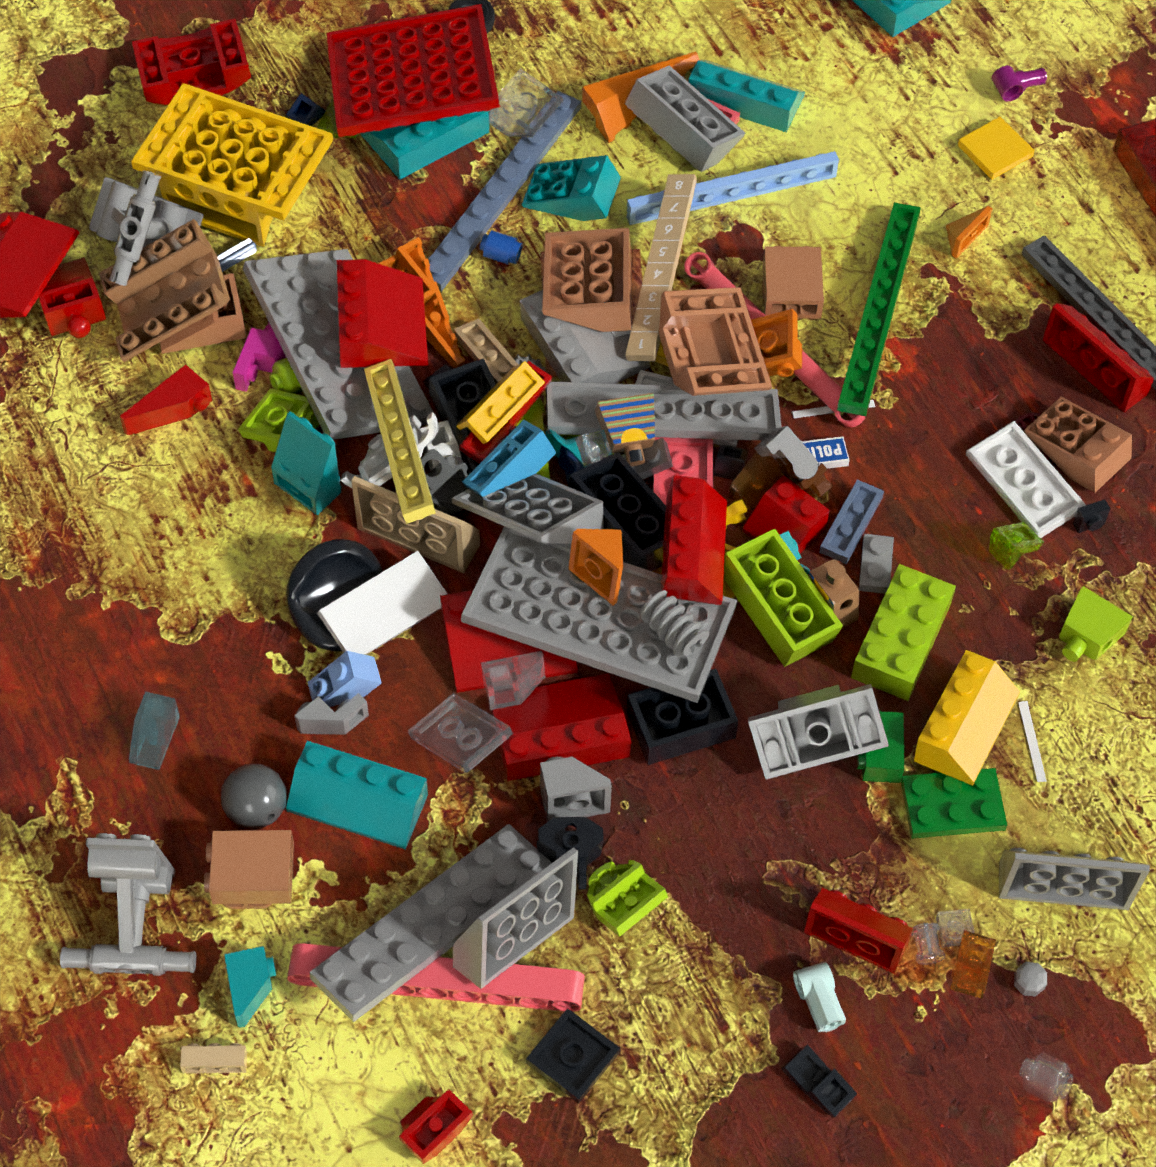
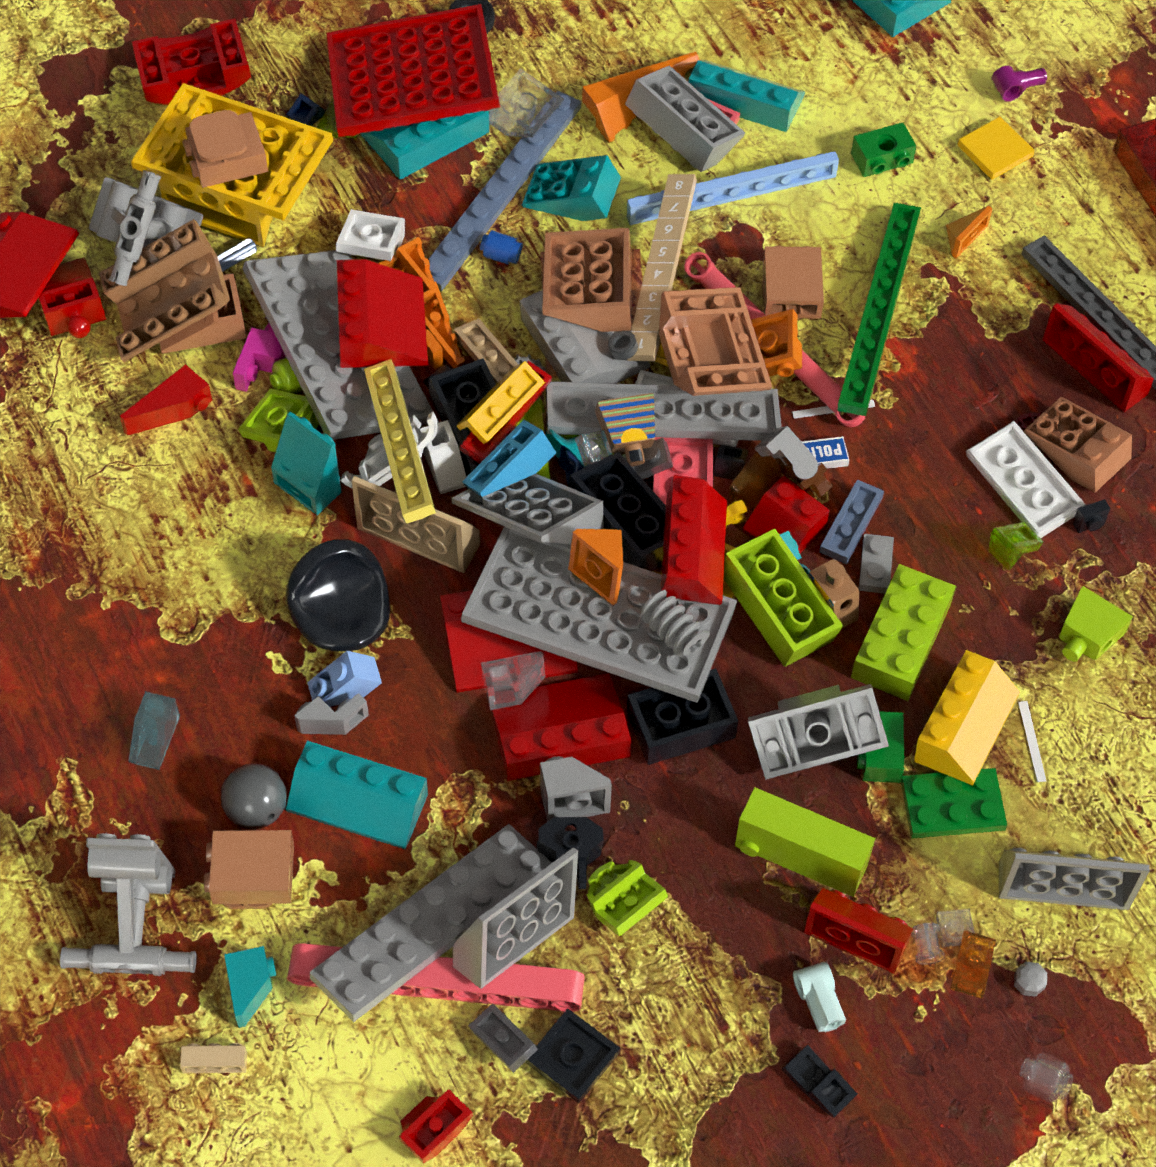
white tile [317,551,447,655] -> none
clear tile [408,693,513,773] -> none
dark grey piece [421,449,471,515] -> none
none -> nougat brick [182,110,268,188]
none -> white plate [336,209,405,261]
none -> orange tile [426,329,443,370]
none -> flat silver plate [468,1003,538,1073]
none -> dark grey tile [608,331,638,360]
none -> lime brick [735,787,876,897]
none -> green brick [851,122,917,177]

